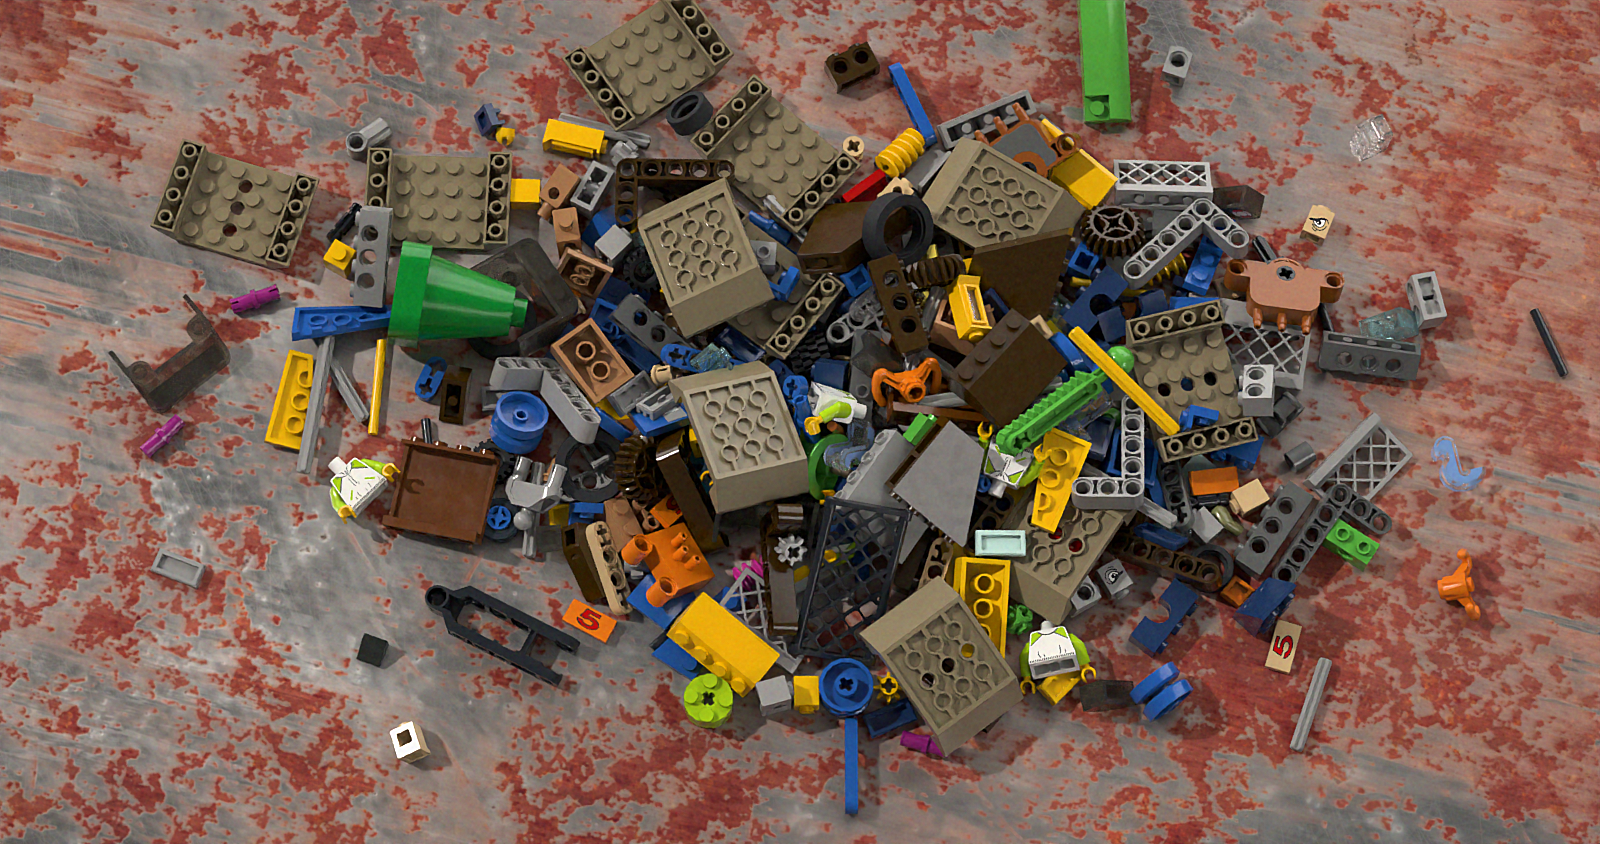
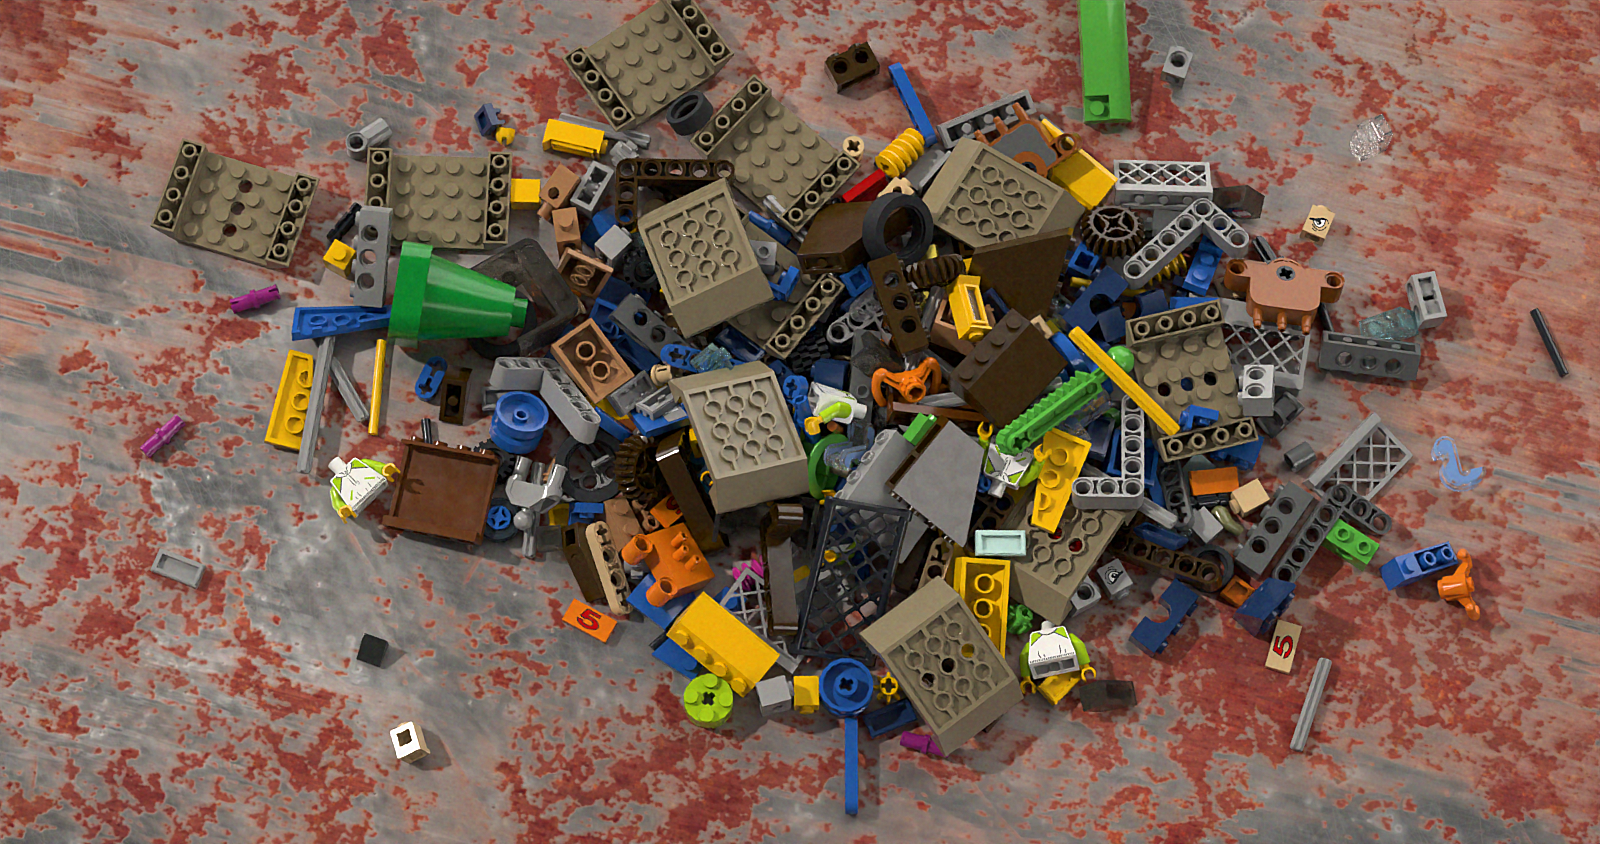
clear smoke windscreen [108,294,231,414] -> none
black piece [425,585,581,687] -> none
light grey gear [774,533,807,566] -> none
blue wheel [1129,661,1194,723] -> none
none -> blue slope [1378,541,1459,591]

